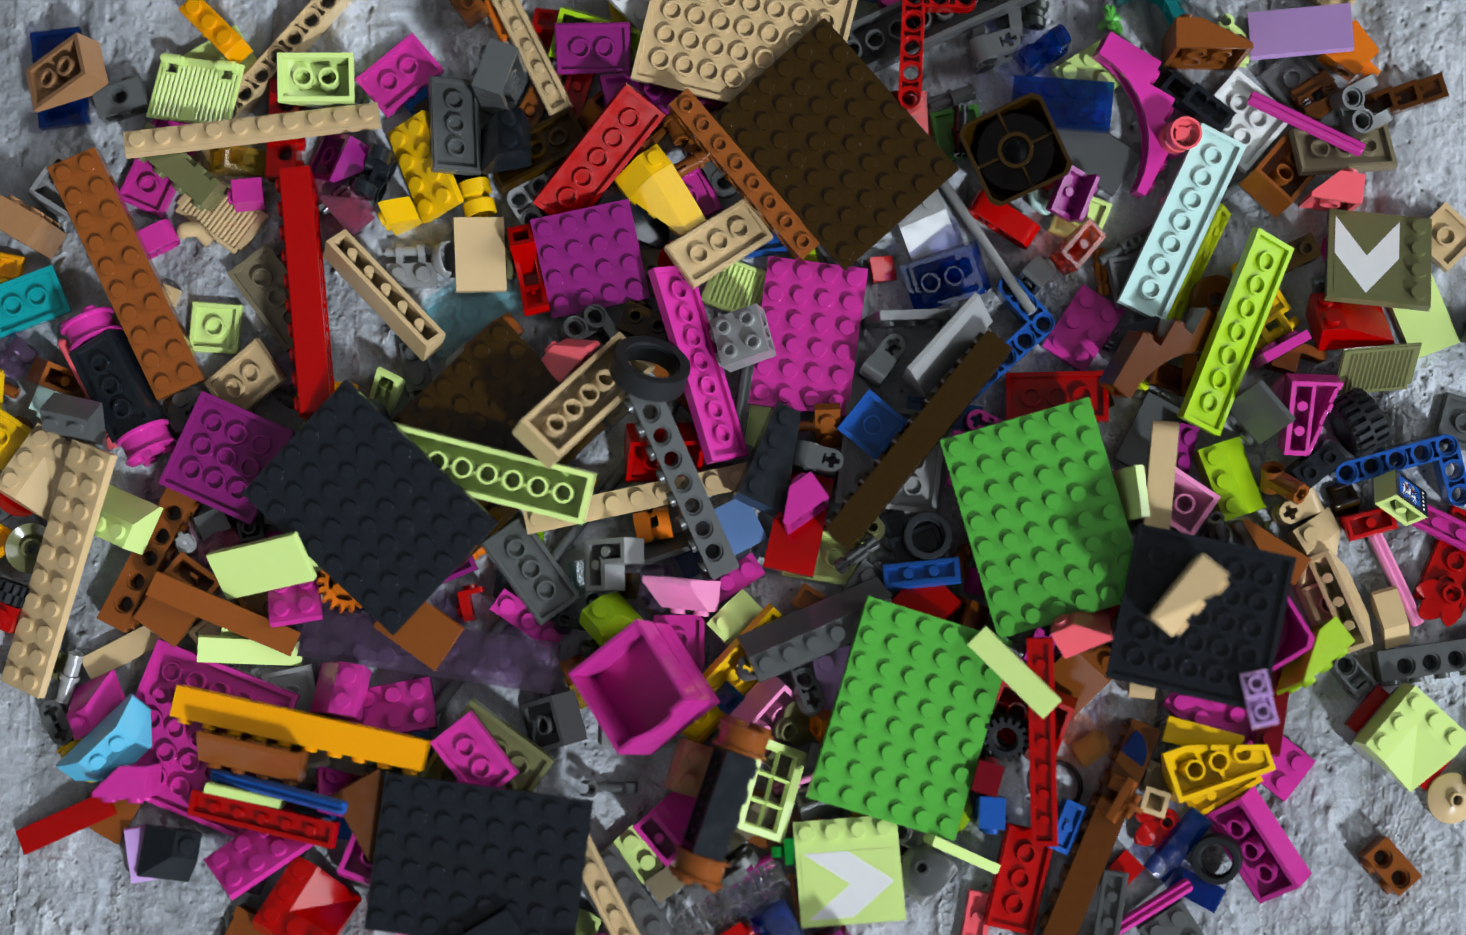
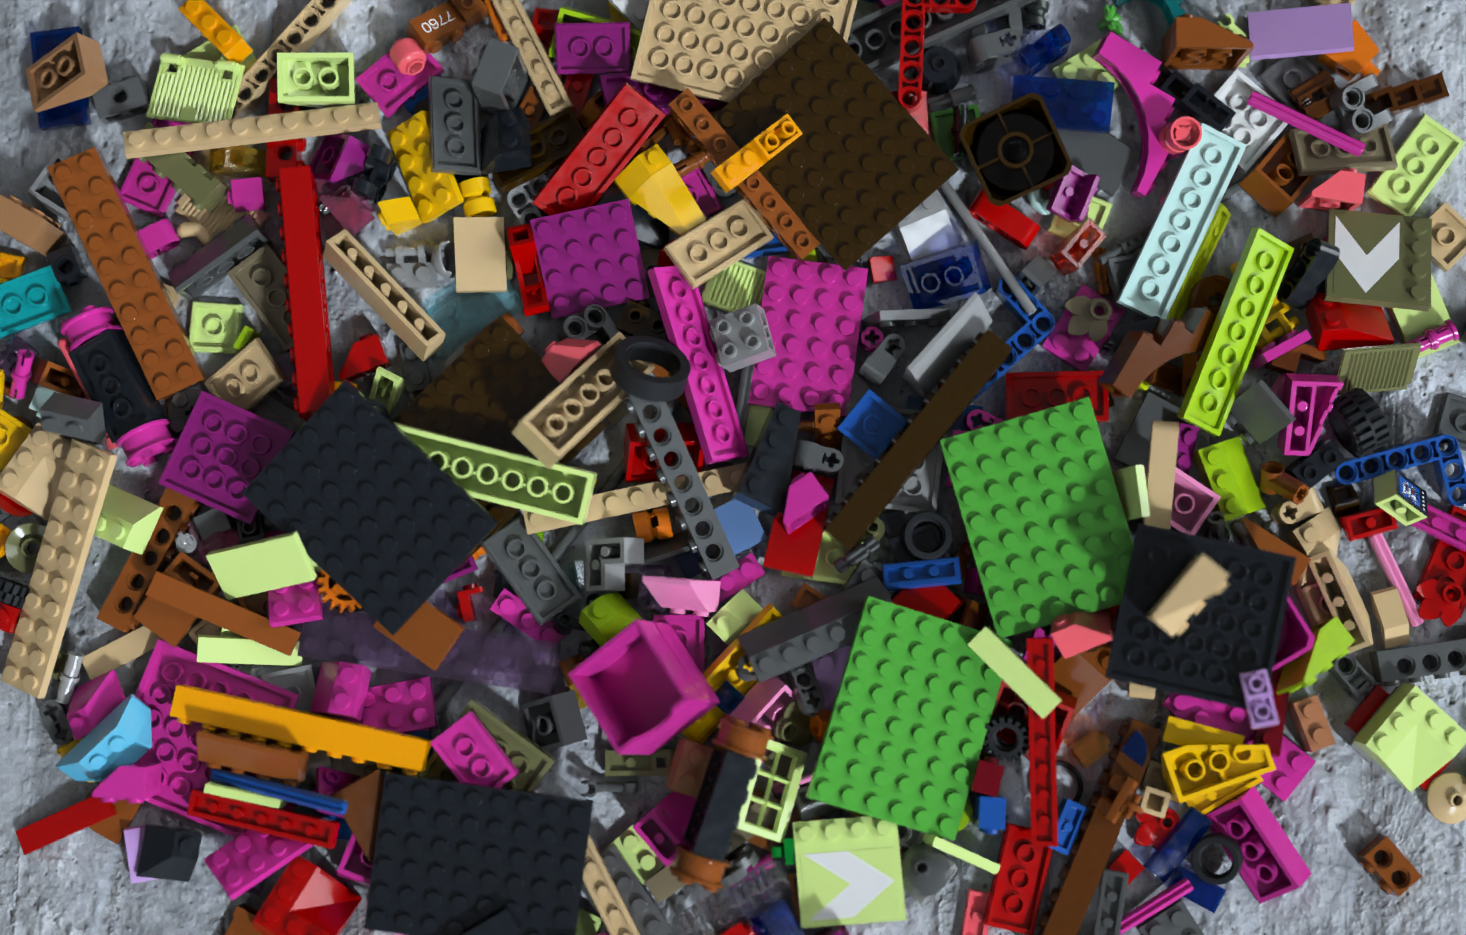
none -> dark pink pin [9,349,35,399]
none -> black brick [46,244,88,287]
none -> dark grey slope [167,215,272,301]
none -> lime tile [232,325,260,351]
none -> red slope [339,333,392,382]
none -> coral head [389,37,426,75]
none -> dark orange brick [406,0,467,55]
none -> olive plate [605,749,675,776]
none -> light orange slope [711,113,803,193]
none -> dark pink bush [859,326,884,353]
none -> black cone [912,46,962,95]
none -> dark tan plate [1065,296,1112,342]
none -> black beam [1277,237,1340,310]
none -> nougat brick [1287,694,1336,752]
none -> yellowish green tile [1365,113,1466,217]
none -> dark pink pin [1402,319,1459,352]

